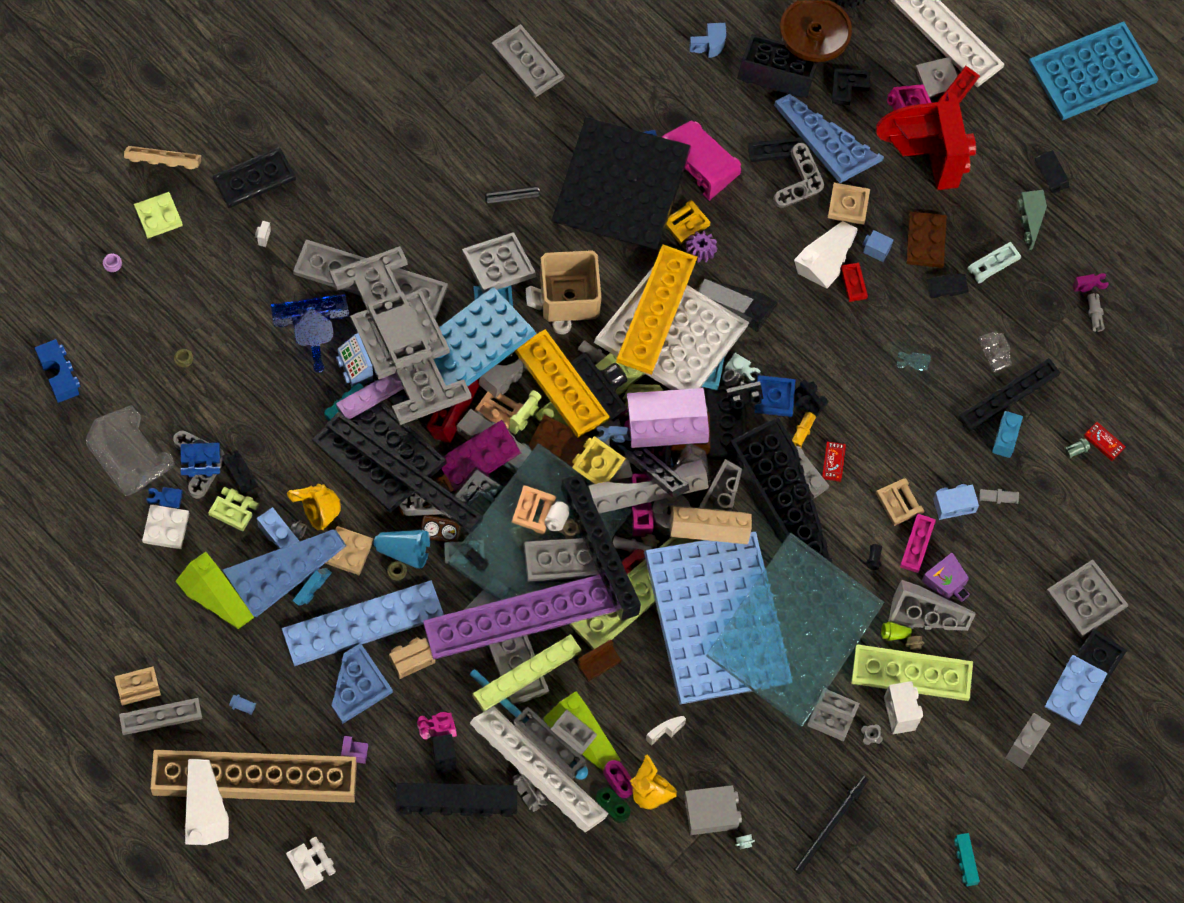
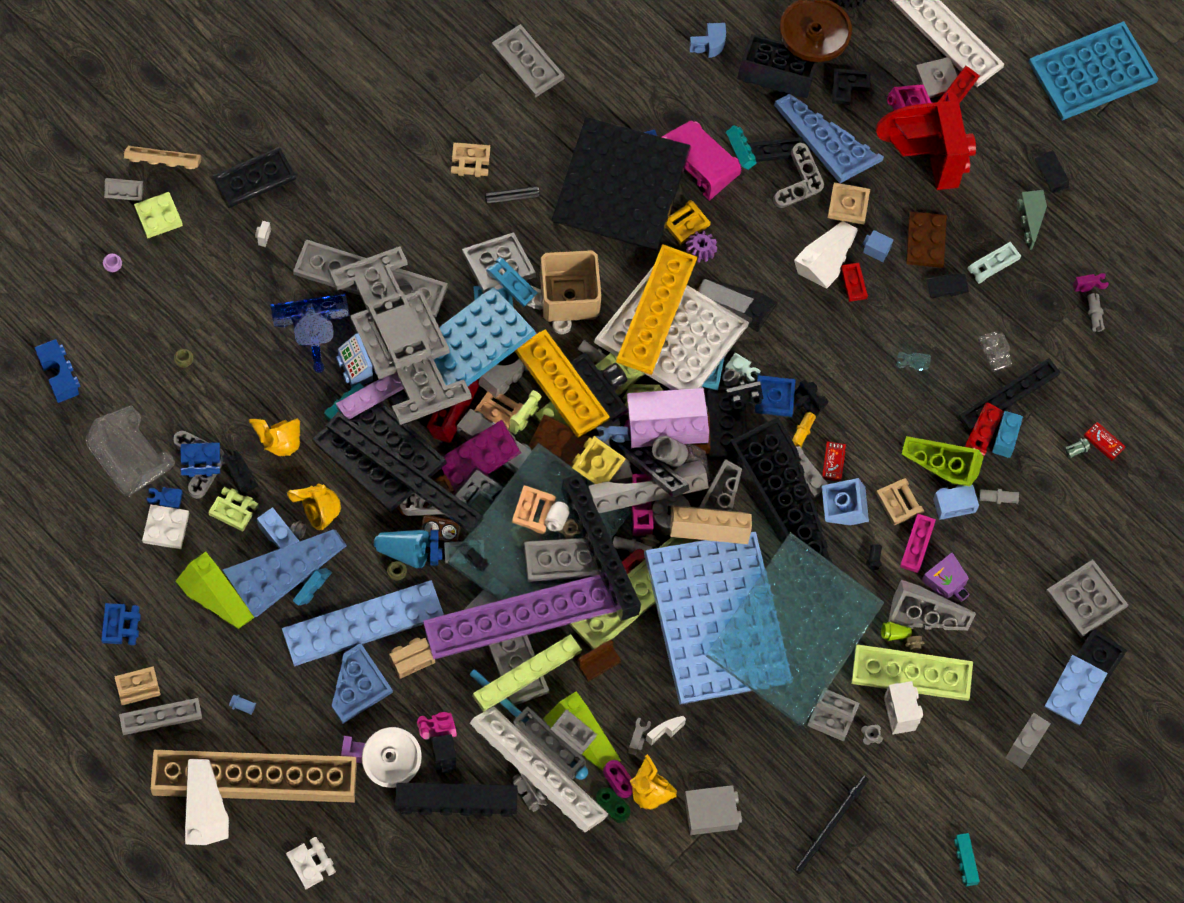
tan plate [325,526,373,576] -> none
light aqua plate [735,834,755,849] -> none
none -> blue plate [101,603,141,645]
none -> light grey plate [104,178,143,201]
none -> yellow head [249,418,300,456]
none -> white dish [362,727,421,788]
none -> blue plate [430,530,442,566]
none -> tan plate [451,143,490,177]
none -> dark azure plate [486,257,538,307]
none -> light grey plate [628,718,651,755]
none -> light grey wheel [652,435,688,467]
none -> teal piece [726,125,757,170]
none -> light blue slope [822,478,869,525]
none -> lime wedge [902,436,984,487]
none -> red plate [965,403,1004,456]

